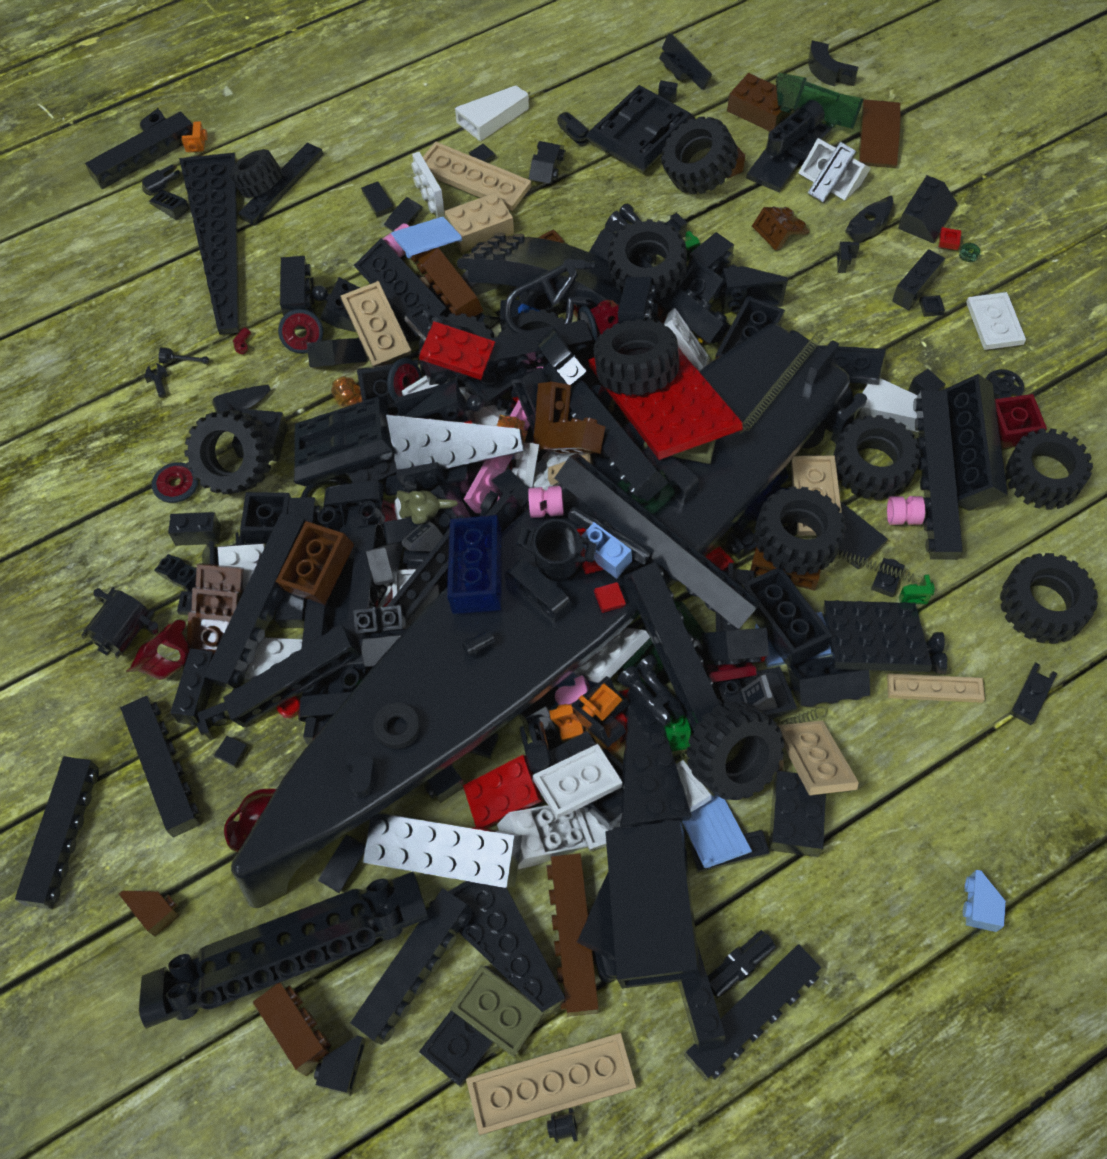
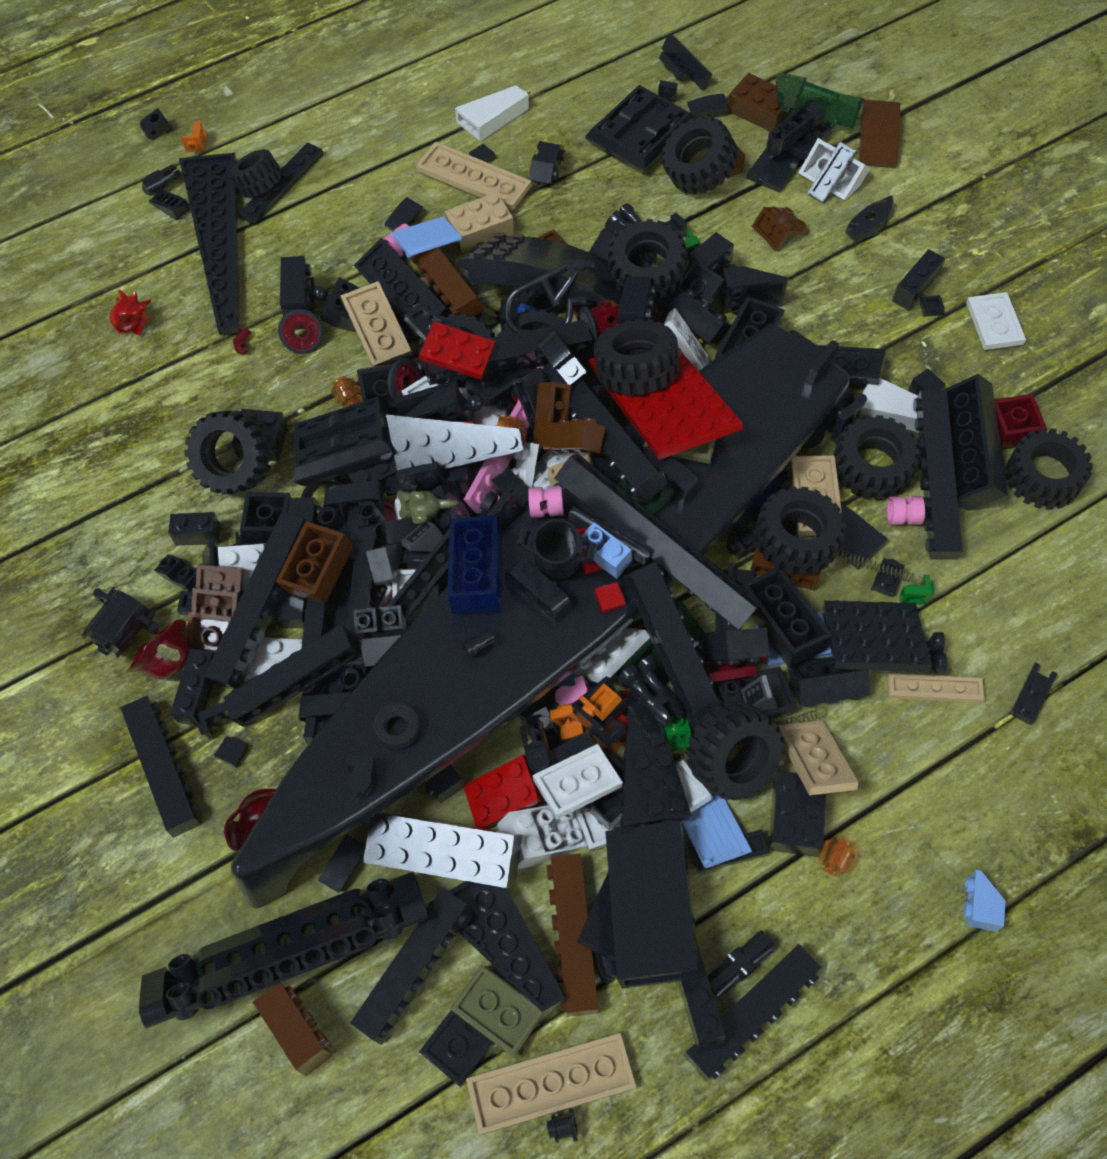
black brick [15,756,99,910] -> none
black brick [85,111,193,189] -> none
reddish brown slope [119,890,179,937] -> none
black bar [145,363,169,398] -> none
wheel [152,462,199,503] -> none
black hinge [158,347,210,364] -> none
black piece [212,384,271,412] -> none
red tile [277,696,300,718] -> none
black panel [307,338,367,367] -> none
black slope [314,1036,366,1096] -> none
black tile [361,181,394,217] -> none
white plate [411,152,445,218] -> none
black plate [469,733,499,759] -> none
black arm [557,112,589,146] -> none
red plate [705,546,734,571] -> none
olive piece [739,329,828,434] -> none
black arch [808,40,859,86] -> none
black bracket [837,241,860,273] -> none
black slope [898,175,957,244] -> none
red plate [938,227,961,250] -> none
clear green tile [959,243,980,262] -> none
black wheel [985,369,1024,399] -> none
black tyre [1000,553,1098,644] -> none
none -> red hair [109,289,152,335]
none -> black slope [687,94,729,119]
none -> clear orange head [818,837,856,877]

